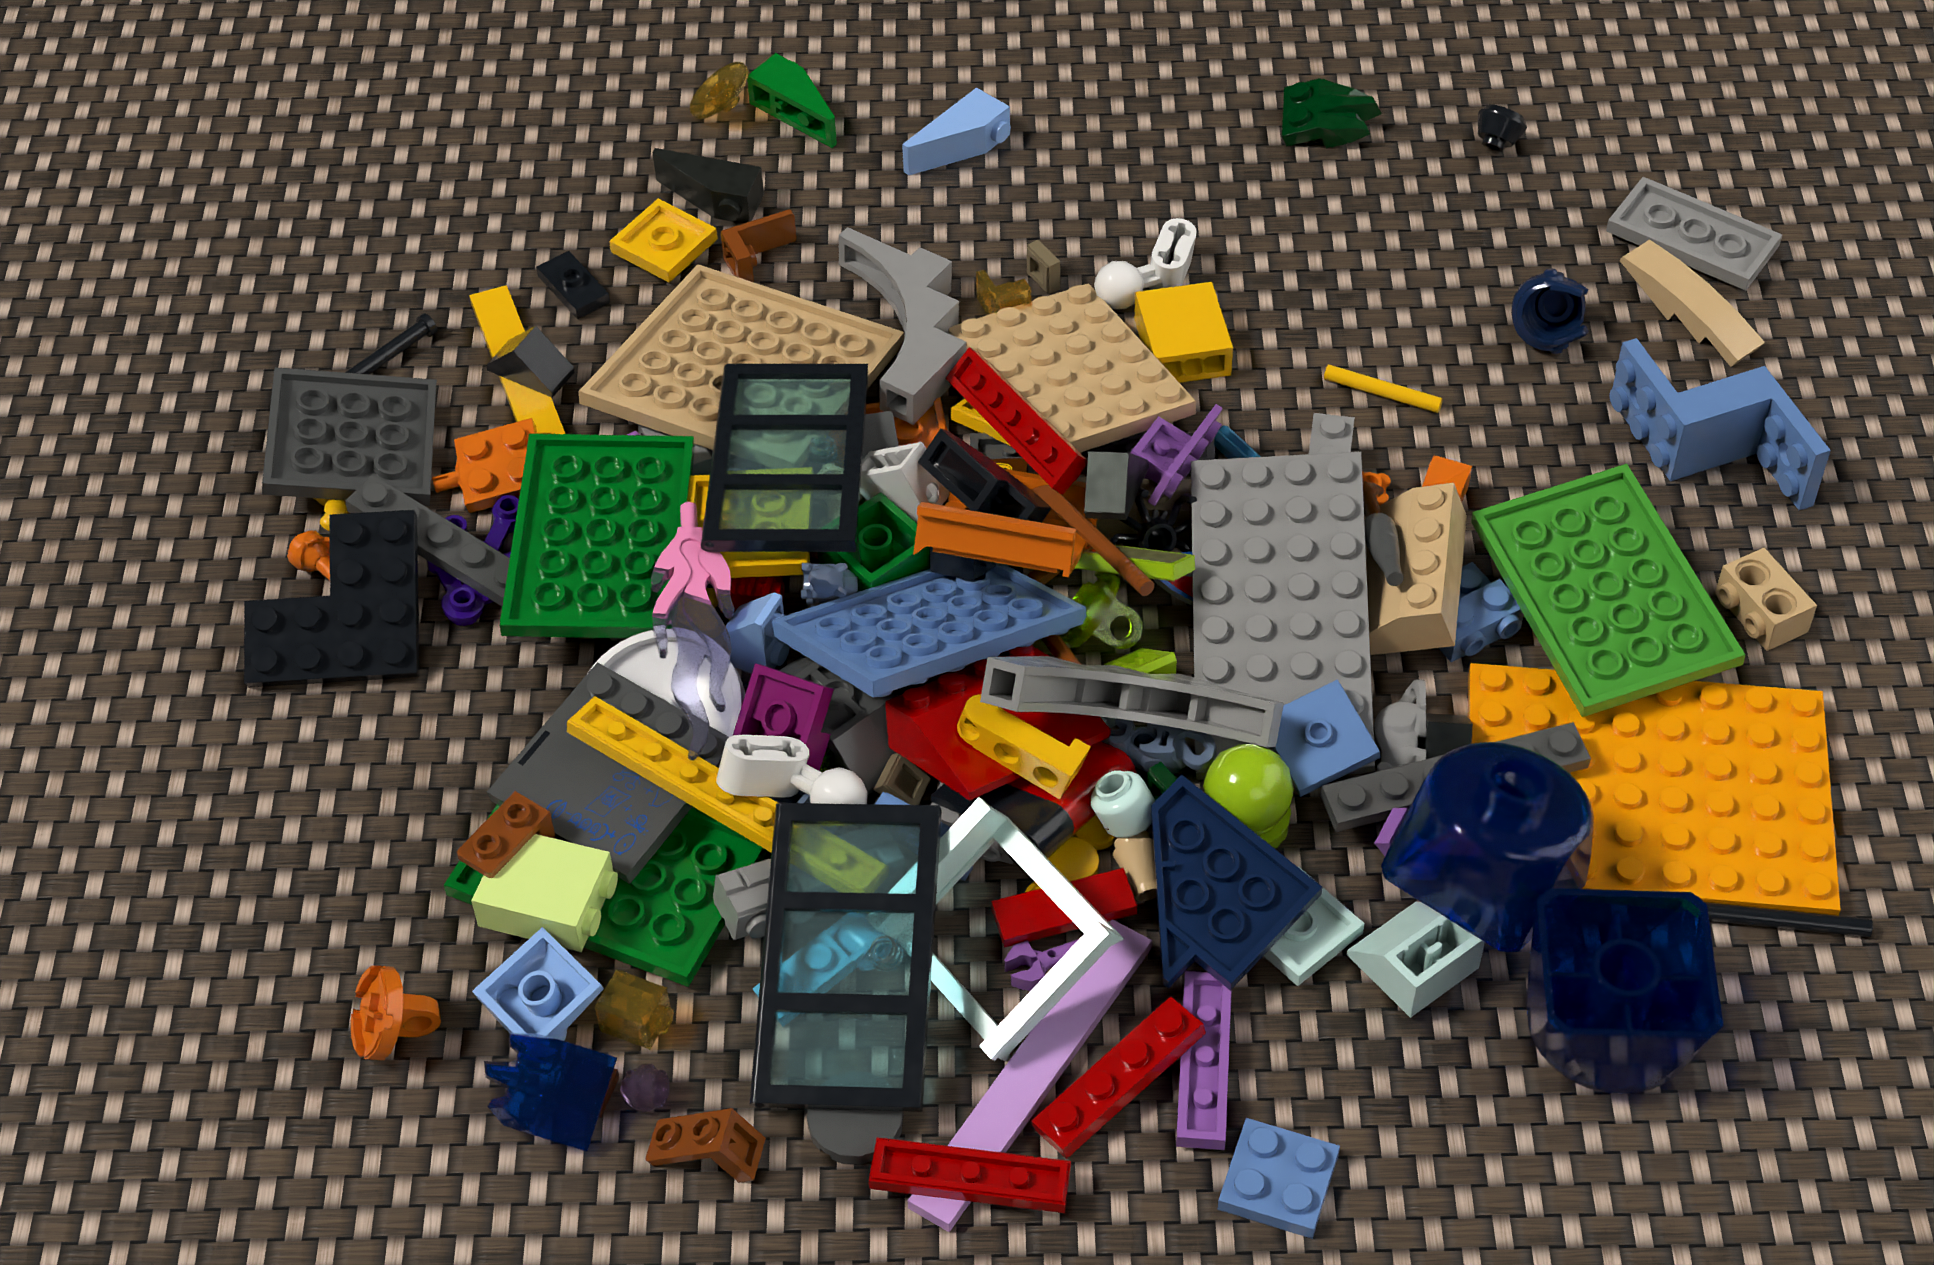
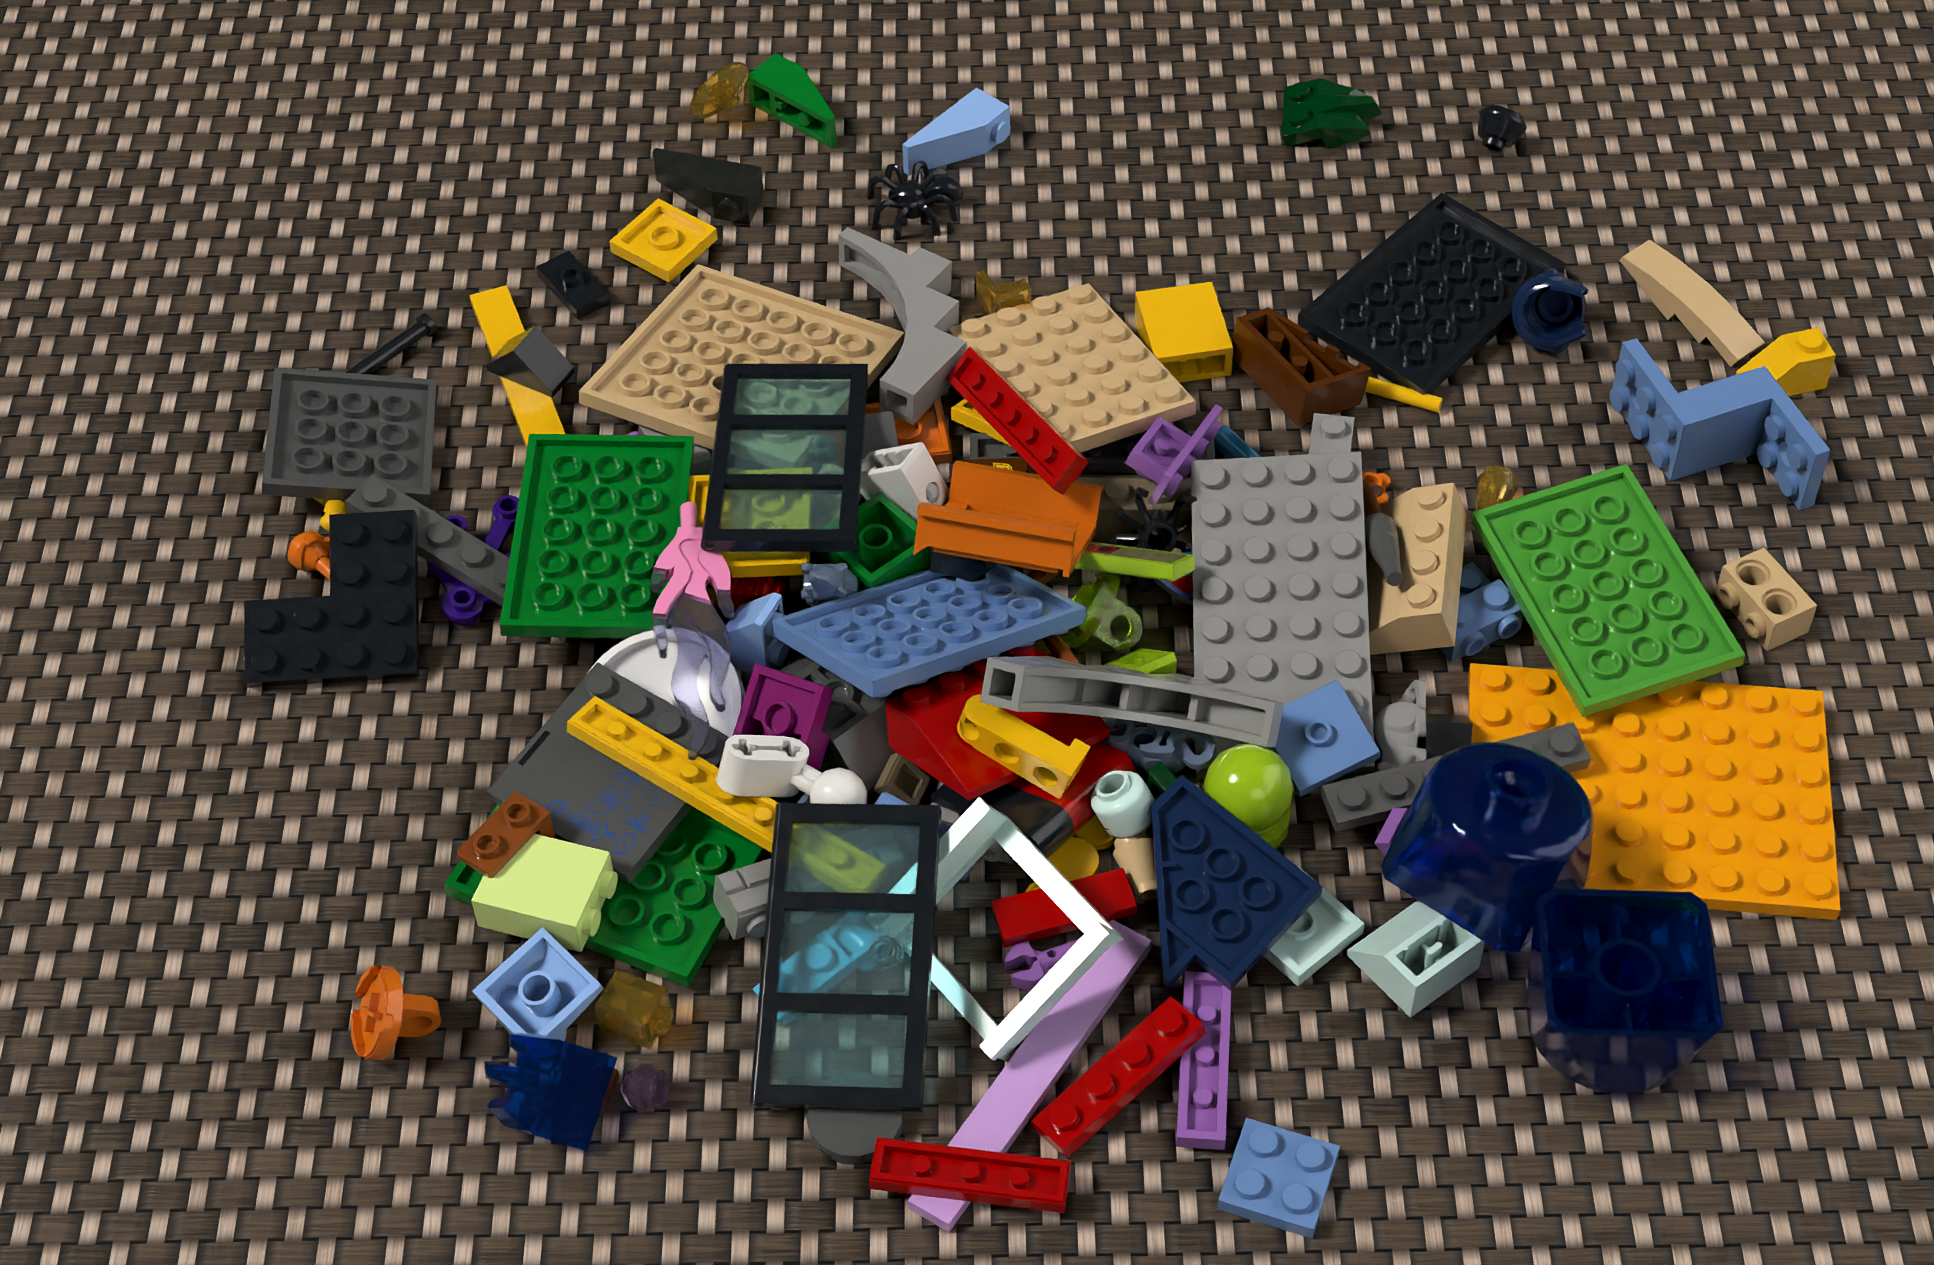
orange plate [432,418,538,513] -> none
dark orange bracket [645,1108,766,1183] -> none
dark orange bracket [720,209,797,282] -> none
black slope [918,429,1051,523] -> none
dark tan tile [1027,240,1060,295] -> none
dark orange piece [1032,485,1154,596] -> none
pearl dark grey slope [1084,452,1149,520] -> none
white beam [1094,218,1197,309] -> none
orange slope [1422,456,1472,502] -> none
light grey plate [1606,177,1783,291] -> none
black bar [1681,900,1873,937] -> none
none -> black animal [867,161,963,241]
none -> reddish brown wedge [1231,307,1371,427]
none -> black plate [1297,193,1566,395]
none -> clear yellow cone [1475,465,1518,511]
none -> yellow slope [1736,327,1836,396]

